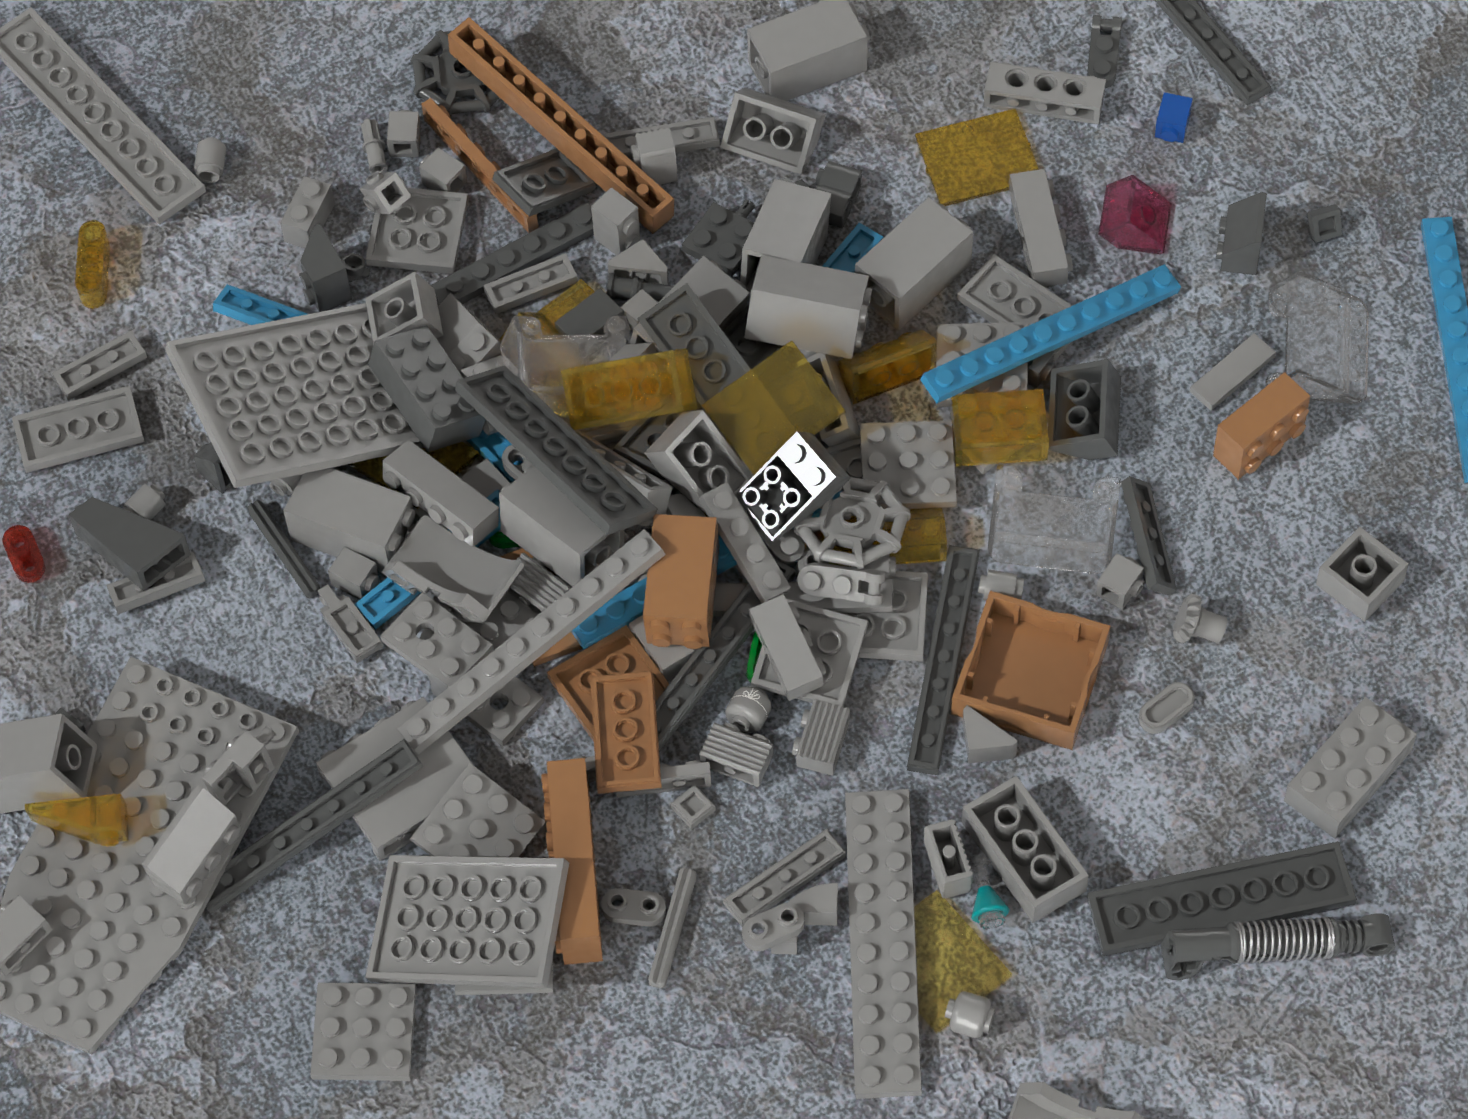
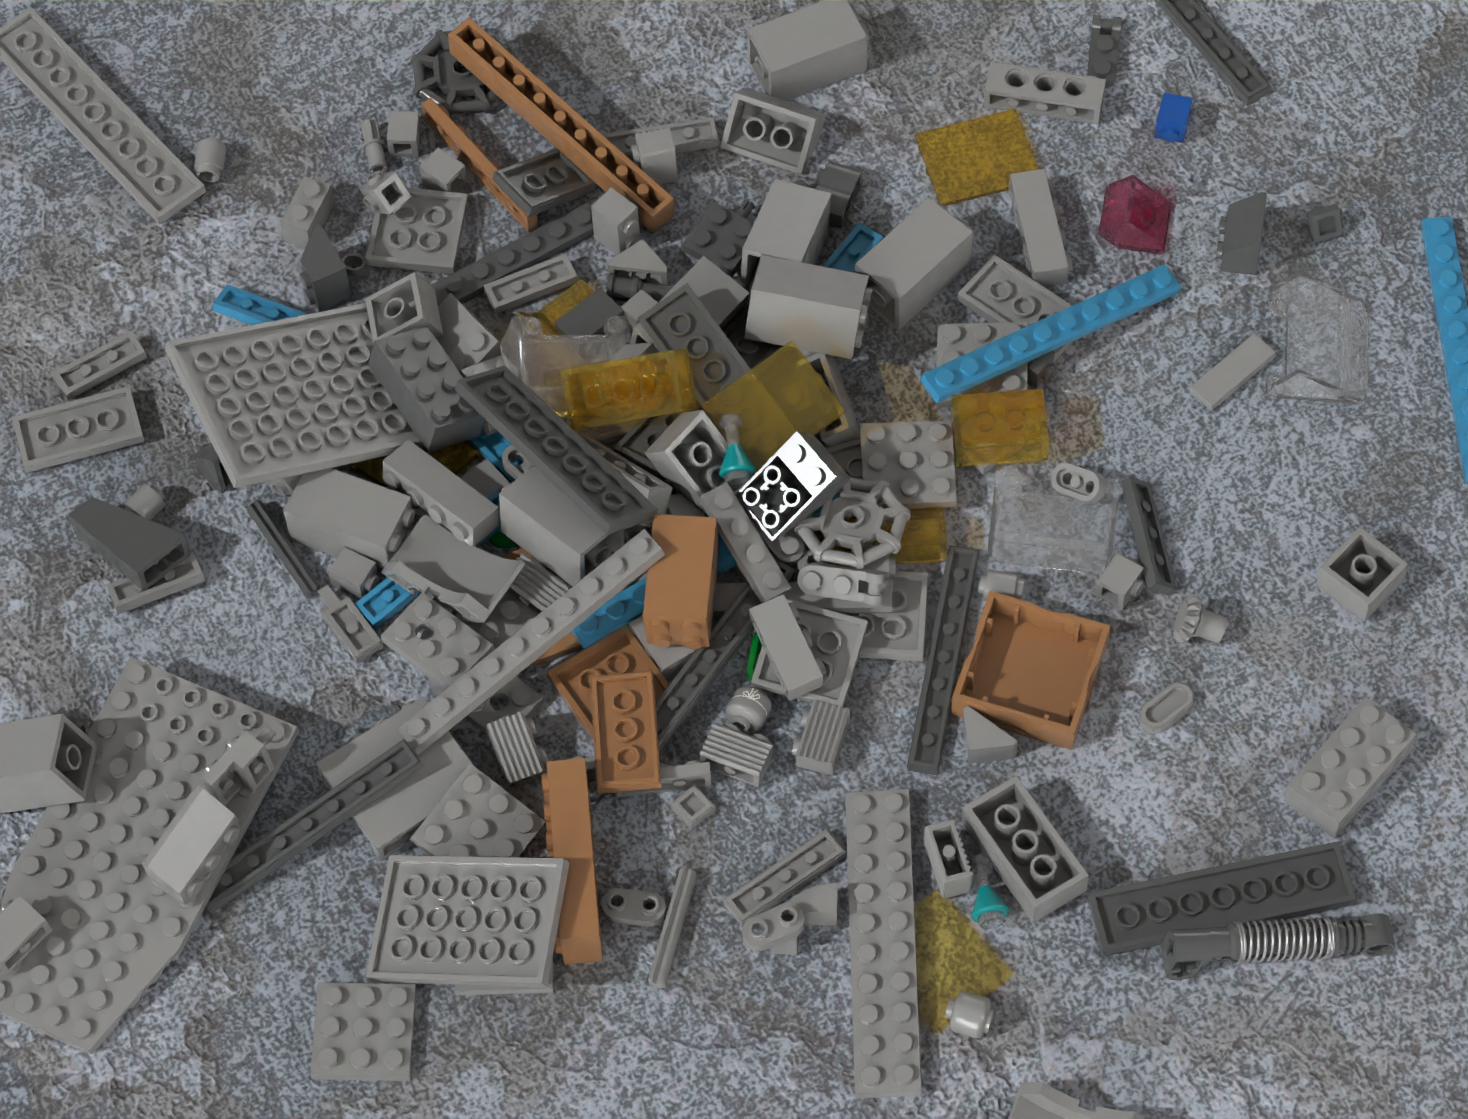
clear red plate [2,525,46,583] -> none
clear yellow slope [25,793,128,846] -> none
clear yellow beam [75,220,110,309] -> none
clear yellow slope [838,329,937,405] -> none
dark grey slope [1047,359,1121,460] -> none
medium nougat brick [1213,372,1310,480] -> none
none -> light grey brick [486,711,548,787]
none -> piece [718,414,756,485]
none -> light grey plate [1051,462,1106,503]

